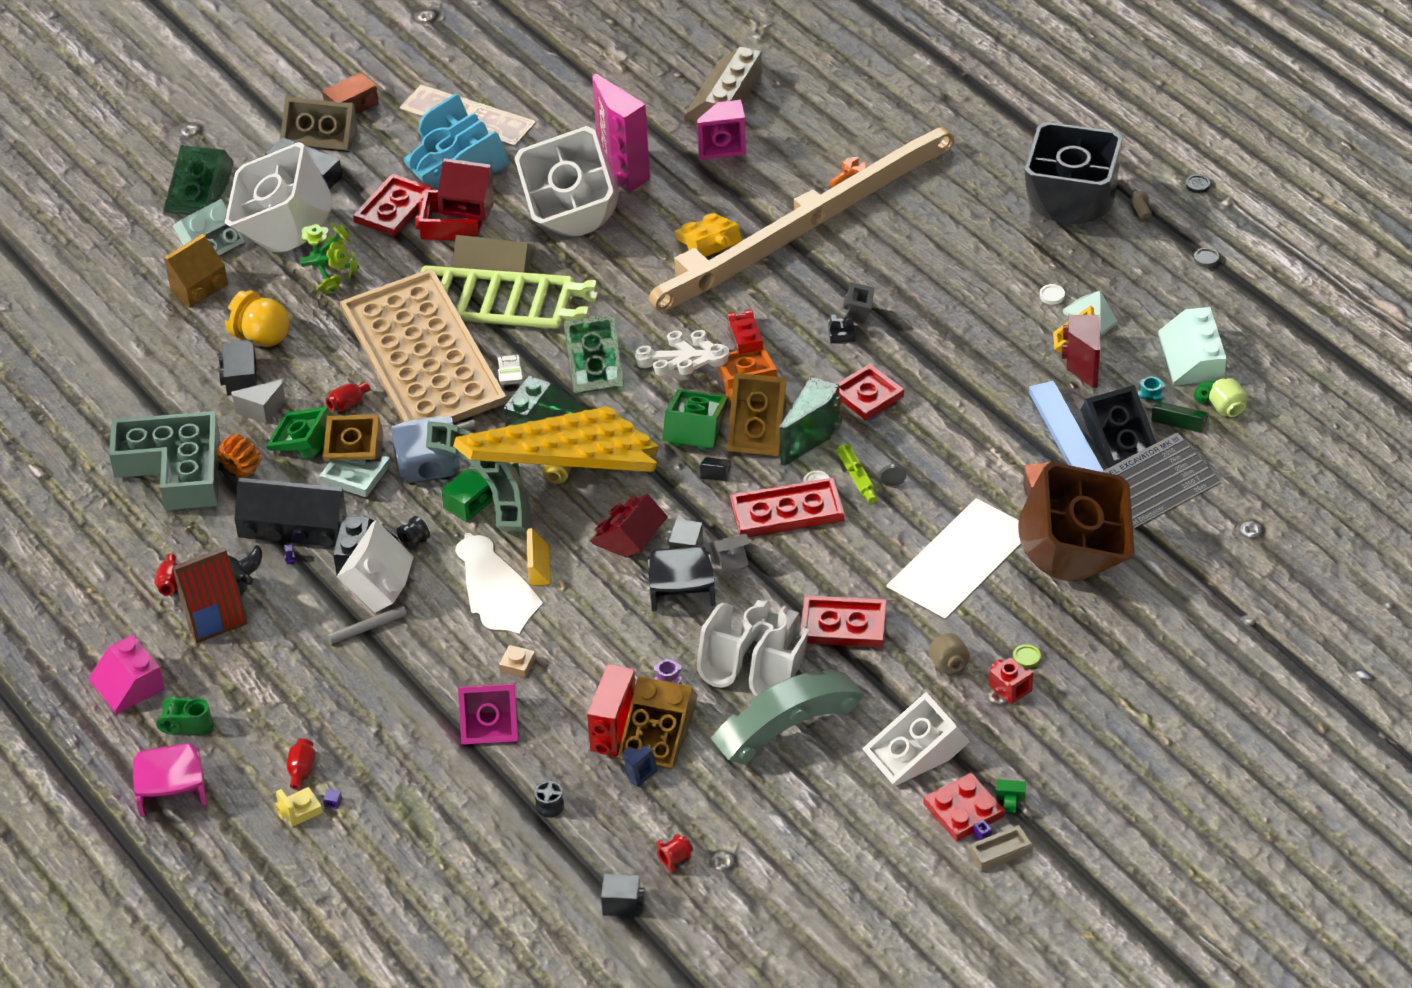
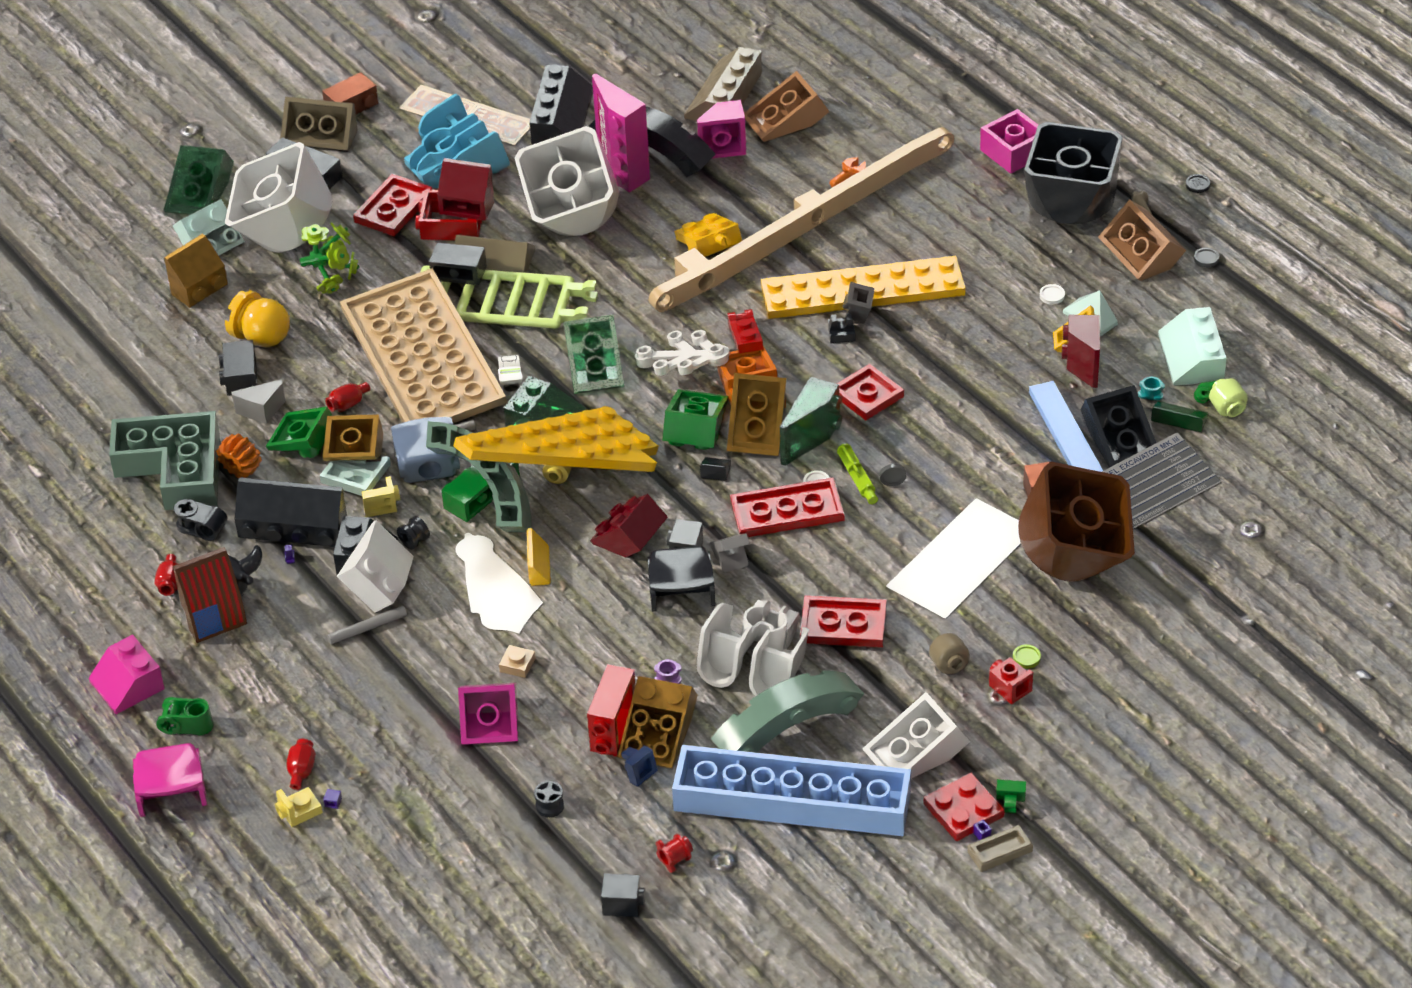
none -> black piece [174,499,228,541]
none -> light yellow bracket [361,476,400,517]
none -> black brick [429,243,487,285]
none -> black slope [529,64,593,145]
none -> black brick [589,107,716,177]
none -> light blue brick [672,745,911,836]
none -> medium nougat slope [744,71,830,142]
none -> yellow plate [761,256,966,319]
none -> dark pink brick [980,109,1038,174]
none -> medium nougat slope [1098,199,1186,281]

